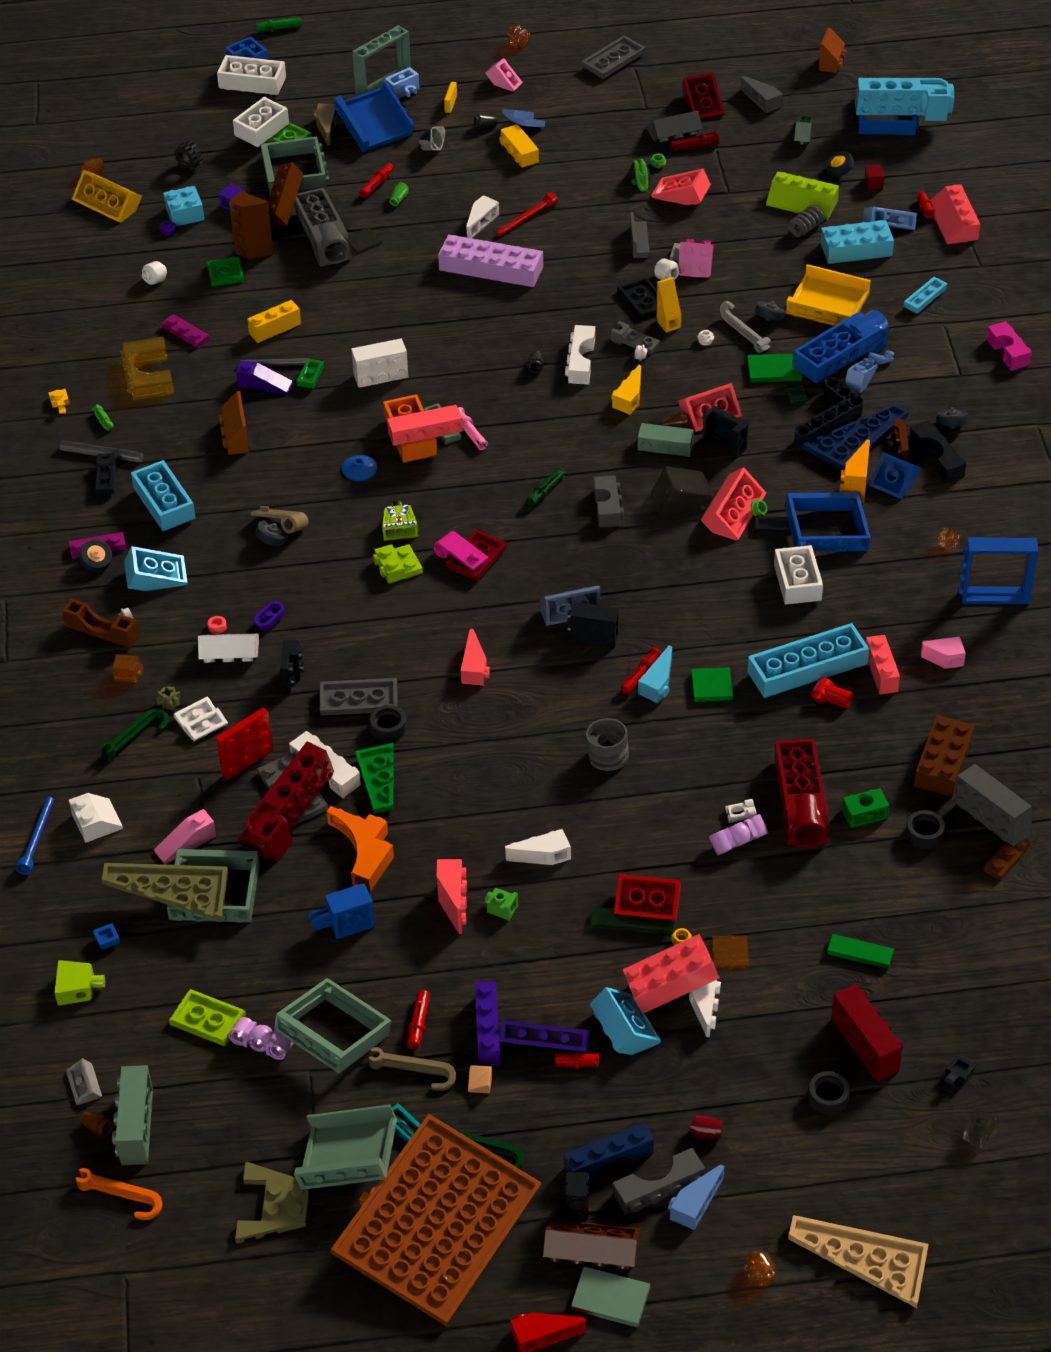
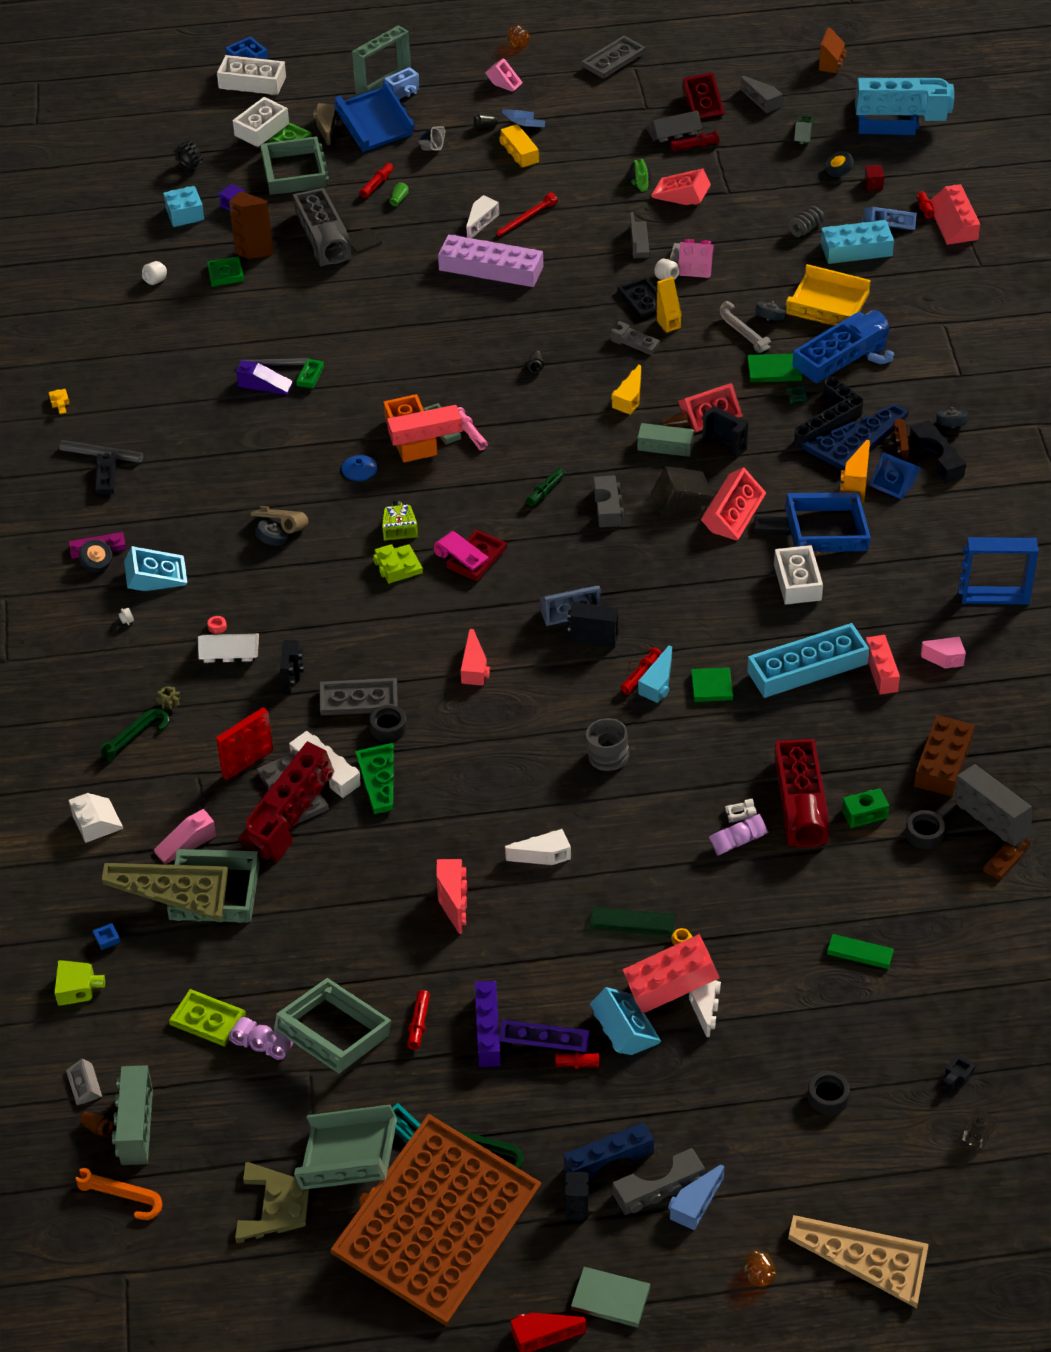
blue piece [16,797,54,874] -> none
reddish brown arch [62,598,139,648] -> none
yellow slope [72,170,142,223] -> none
clear orange brick [79,158,105,175] -> none
bright green axle [92,405,114,431] -> none
clear orange brick [112,654,143,683] -> none
clear yellow arch [121,337,174,400] -> none
medium azure brick [131,460,196,531] -> none
dark purple plate [159,221,176,236] -> none
magenta plate [161,314,210,348] -> none
white slope [174,696,228,741] -> none
dark orange slope [219,391,249,455] -> none
yellow brick [247,300,301,343] -> none
dark purple plate [254,601,285,631] -> none
green pin [255,17,301,33] -> none
reddish brown slope [268,162,303,229] -> none
blue brick [308,883,375,939] -> none
orange arch [326,806,394,892] -> none
white brick [351,338,409,388] -> none
dark tan piece [369,1047,456,1091] -> none
yellow tile [444,82,457,113] -> none
light nougat slope [468,1065,492,1094] -> none
bright green brick [485,888,518,920] -> none
reddish brown slope [543,1219,640,1269] -> none
white arch [565,325,595,384] -> none
red slope [614,874,681,921] -> none
white plate [634,344,647,361] -> none
bright green plate [650,154,666,168] -> none
dark red brick [690,1115,723,1140] -> none
white plate [697,330,714,345] -> none
clear orange piece [713,934,749,970] -> none
bright green plate [750,500,767,516] -> none
lime slope [766,172,839,220] -> none
red piece [811,678,853,708] -> none
dark red brick [831,984,903,1082] -> none
medium blue slope [845,358,879,393] -> none
medium azure plate [903,277,948,313] -> none
clear orange plant [937,527,961,551] -> none
dark pink arch [986,321,1032,371] -> none

